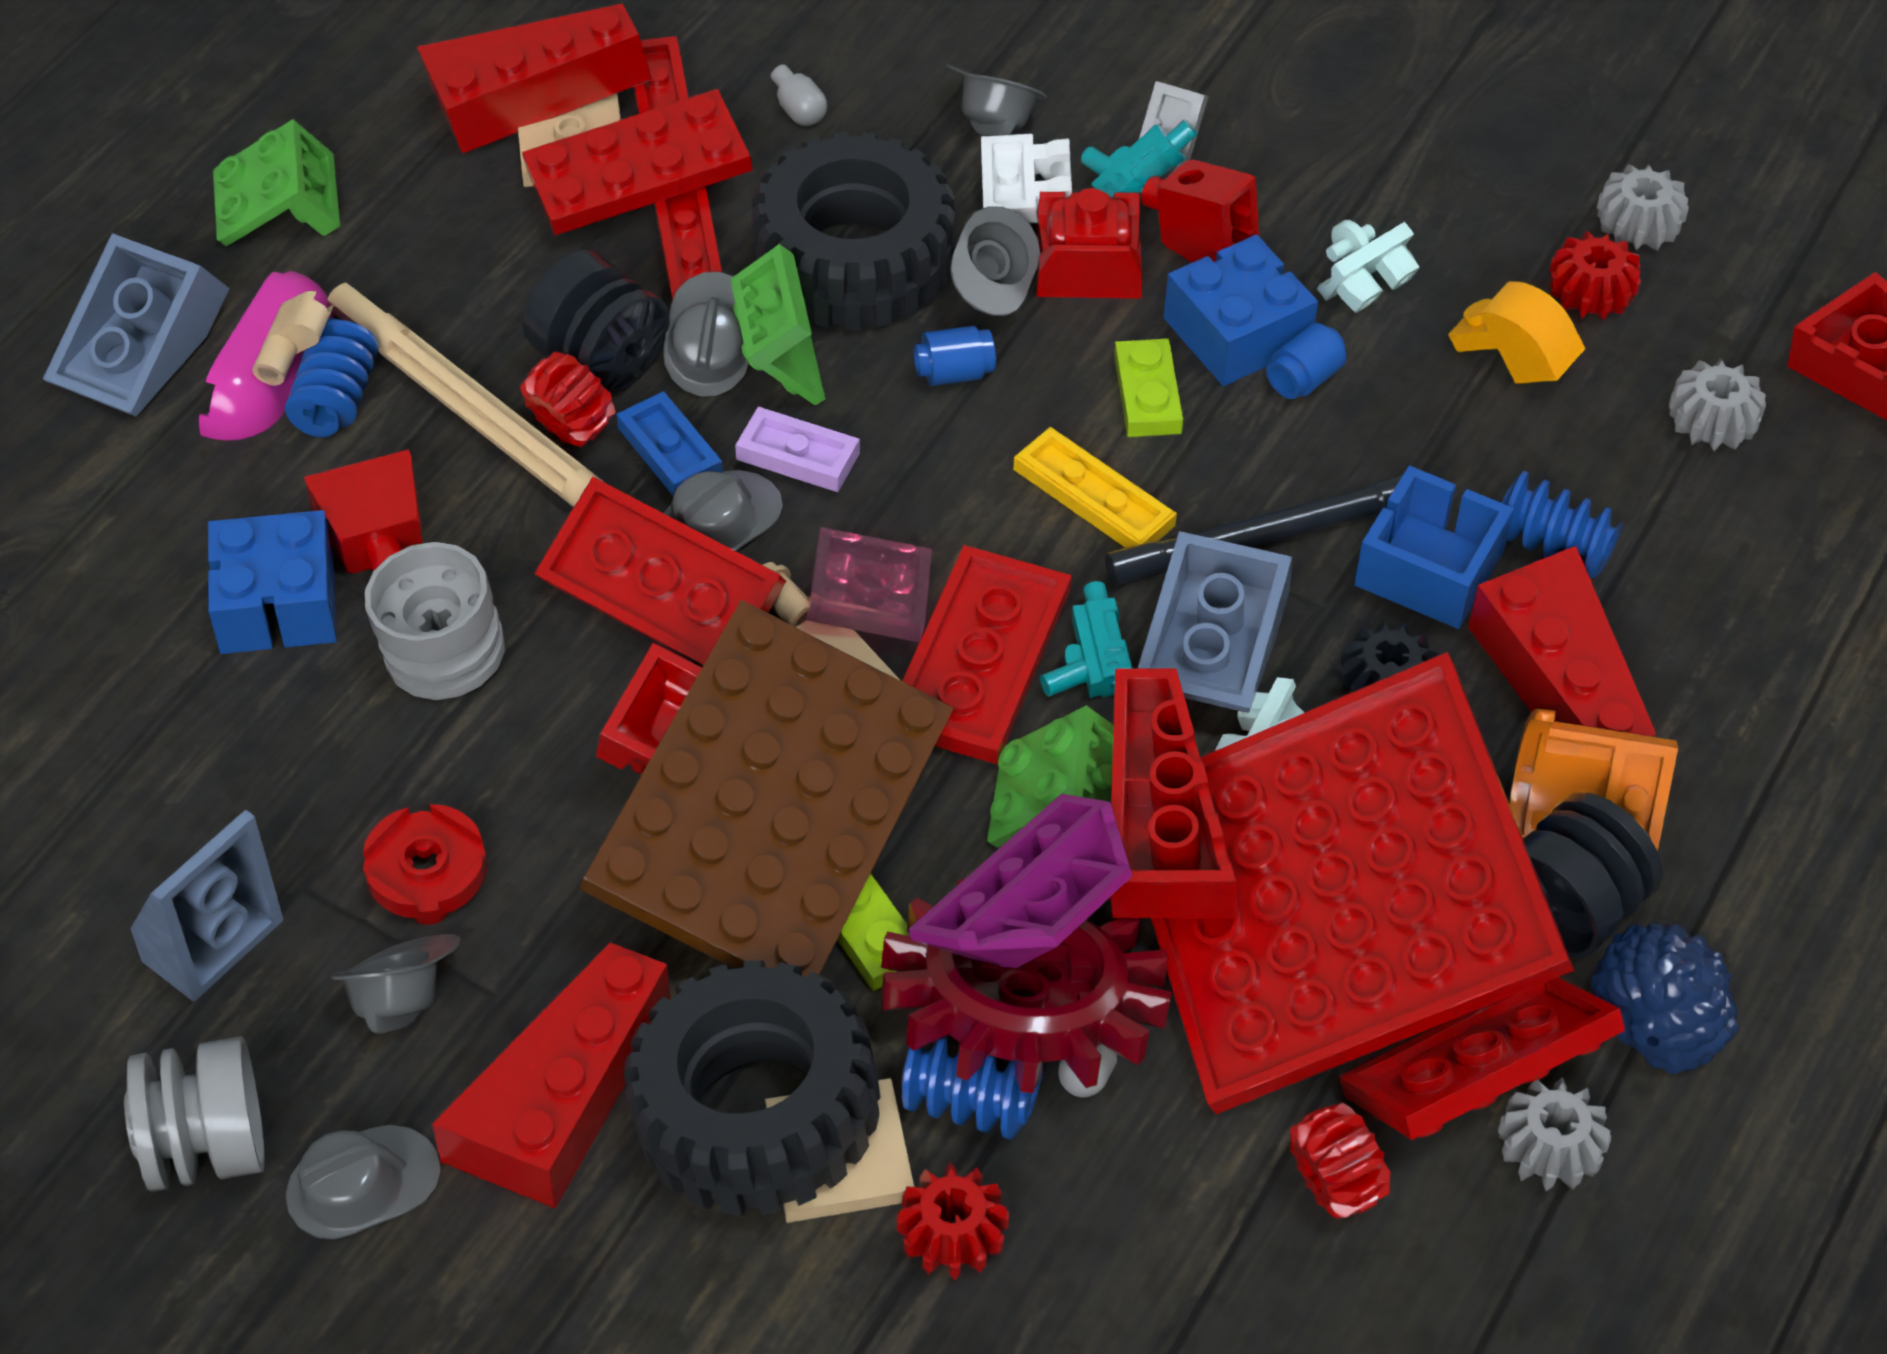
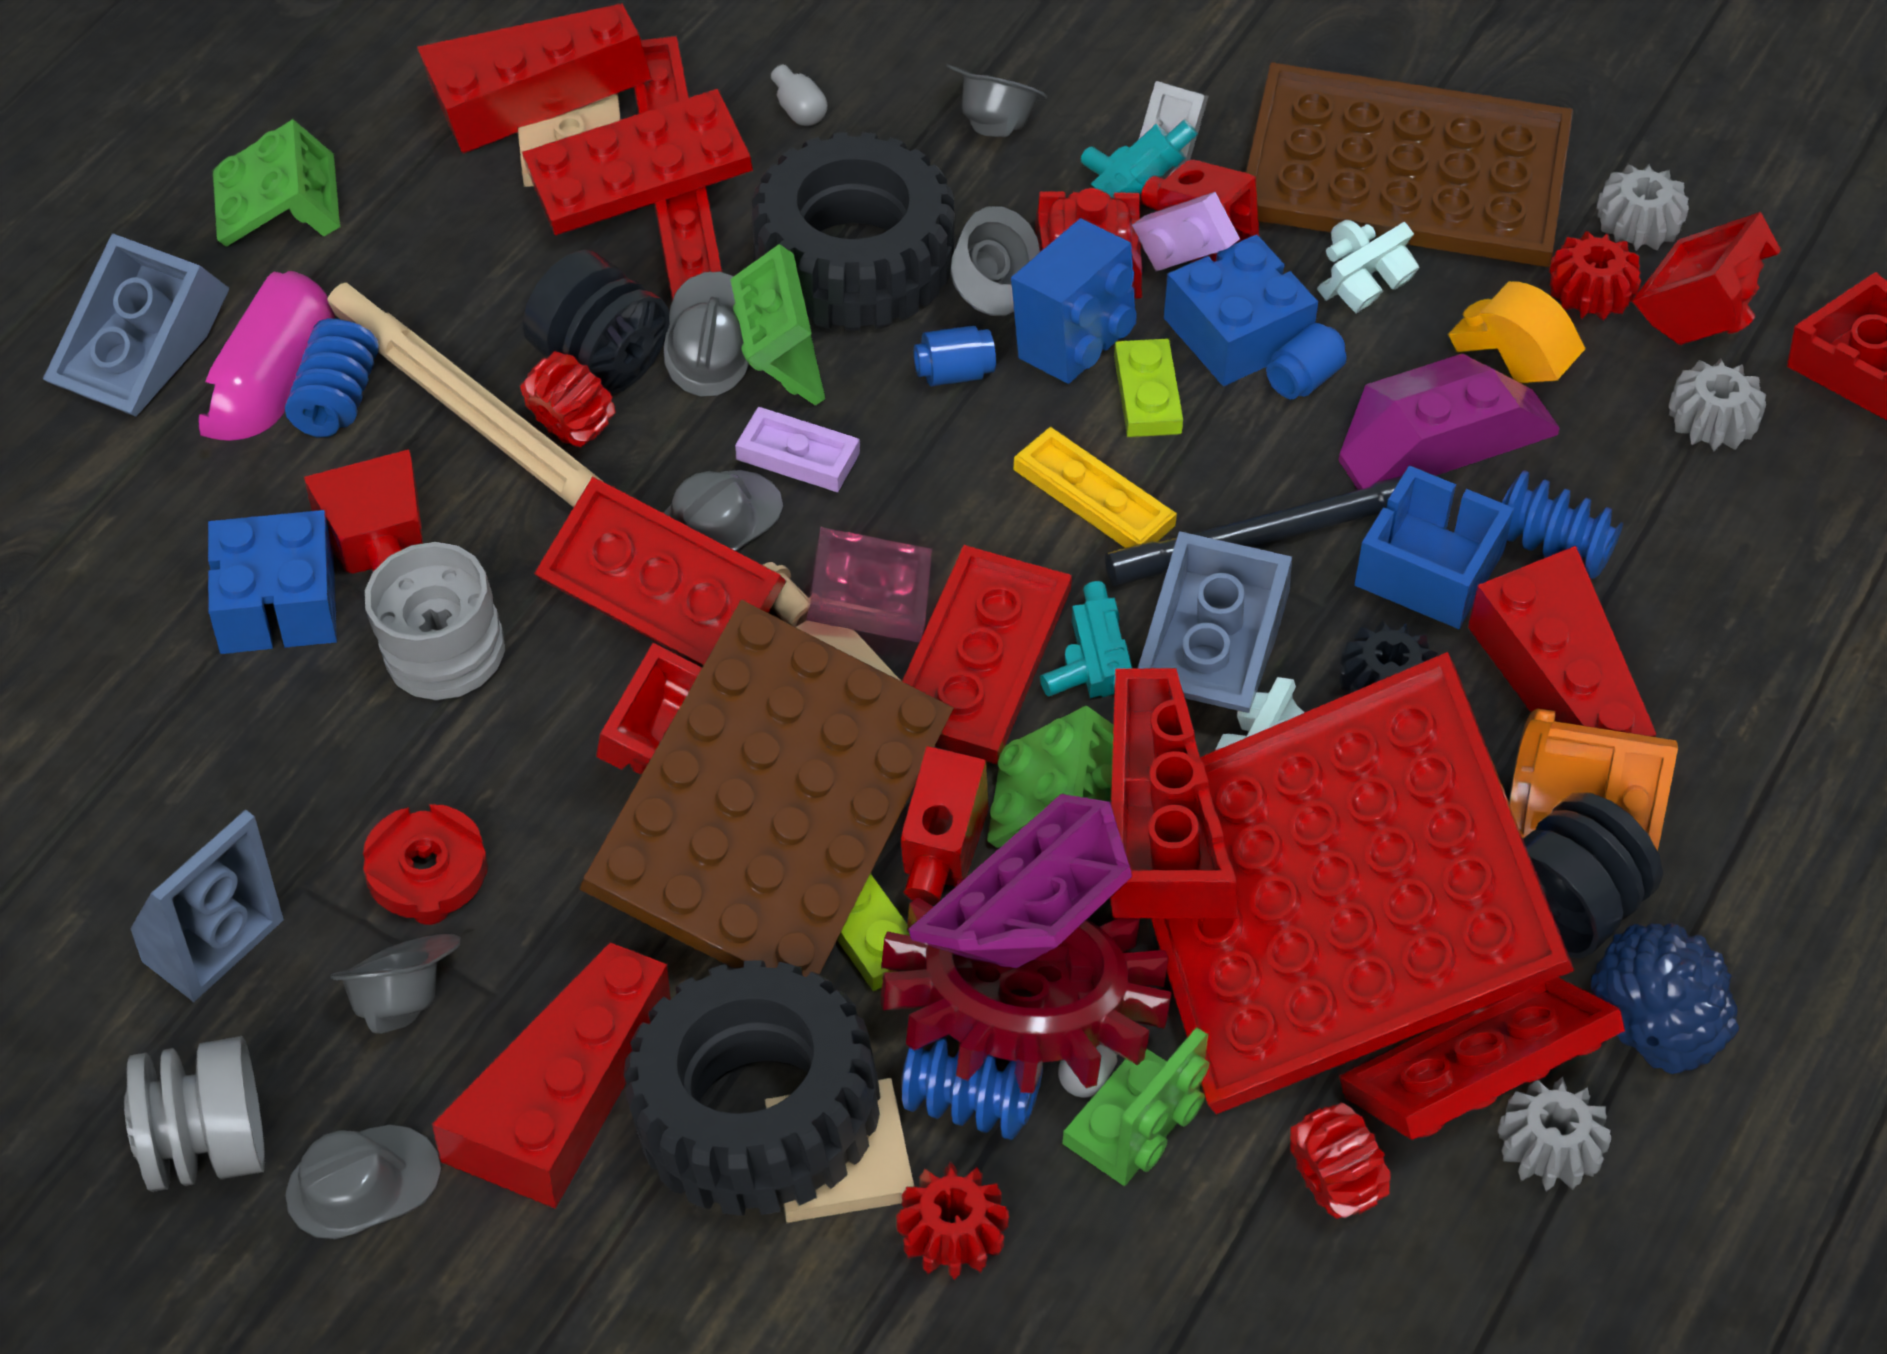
tan piece [252,291,333,385] -> none
blue plate [616,391,723,496] -> none
white plate [981,134,1072,223] -> none
none -> red torso [901,746,989,905]
none -> blue piece [1011,218,1137,384]
none -> bright green bracket [1062,1028,1210,1186]
none -> lavender plate [1132,192,1240,271]
none -> reddish brown plate [1246,62,1573,267]
none -> magenta wedge [1339,354,1560,490]
none -> red brick [1632,212,1781,345]

